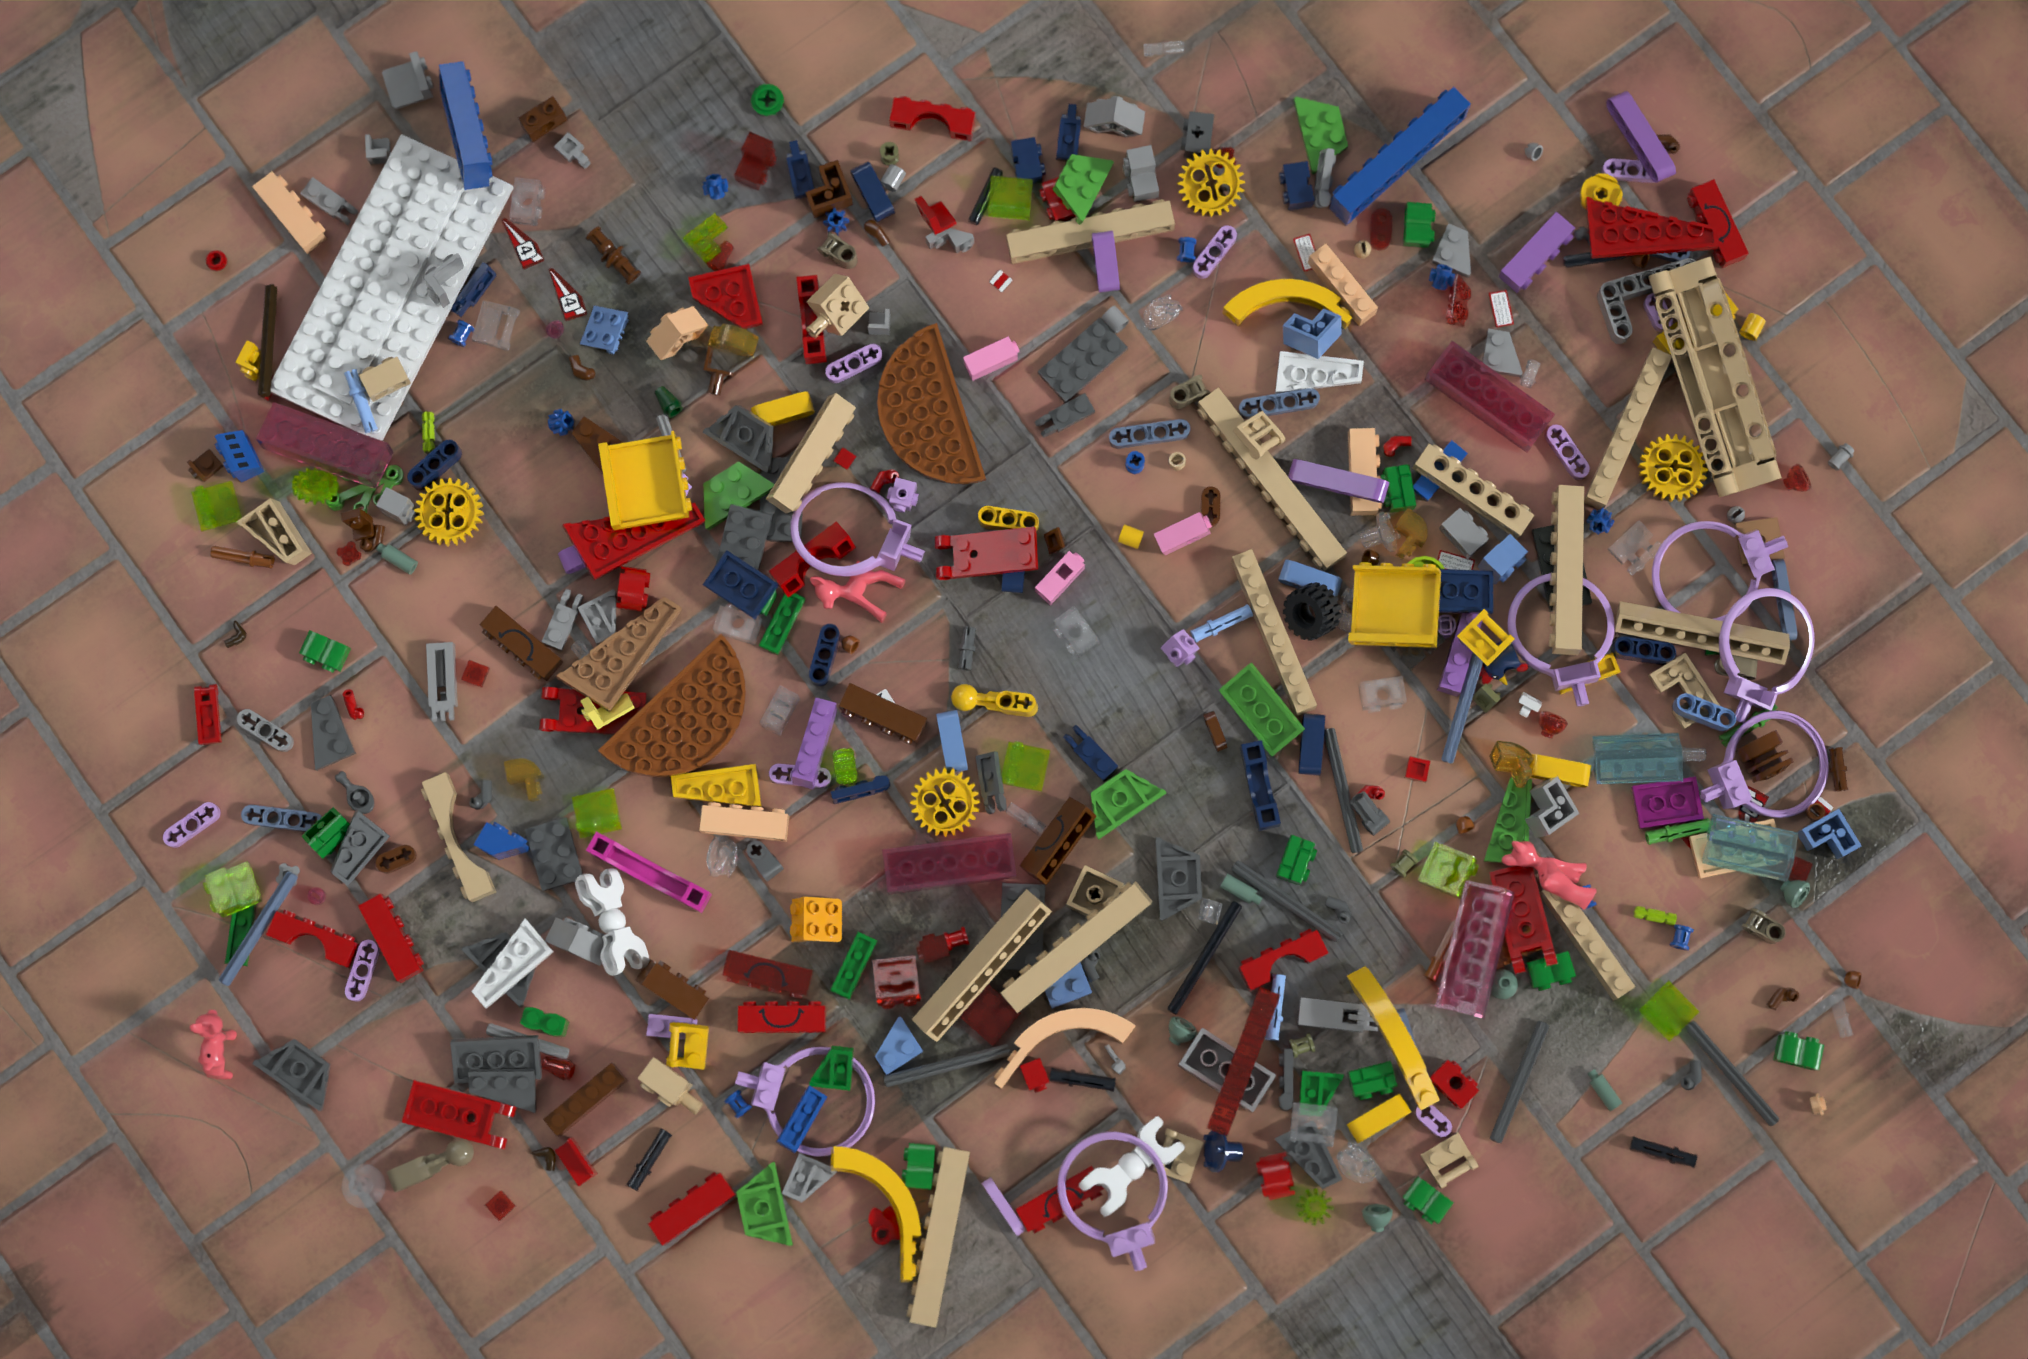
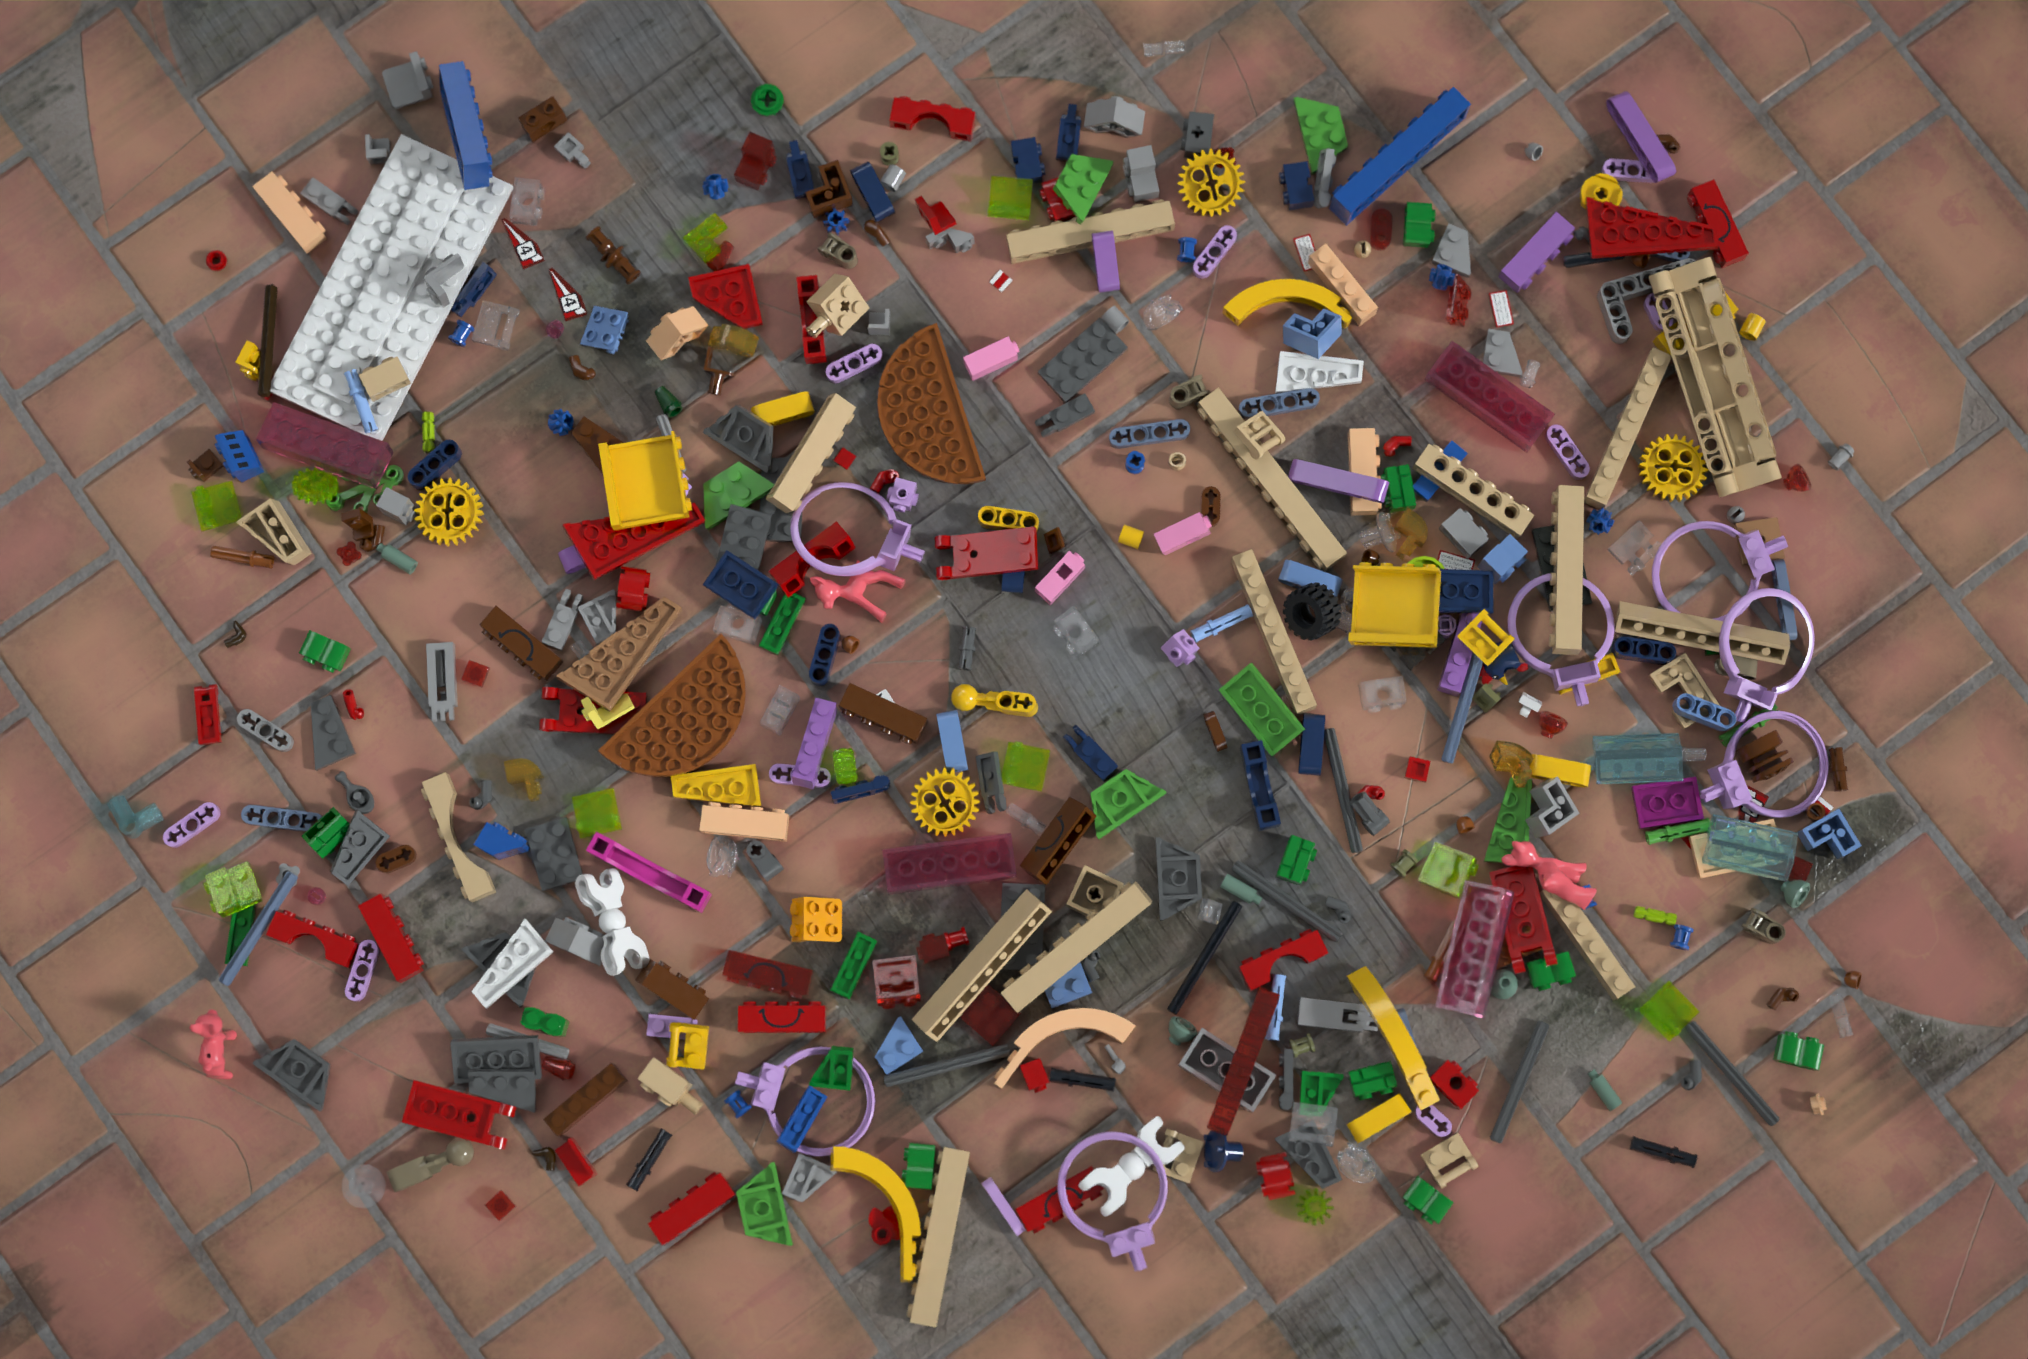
black axle [969,167,1003,225] -> none
sand green brick [1362,1204,1393,1232] -> none
none -> clear light blue piece [107,795,164,839]

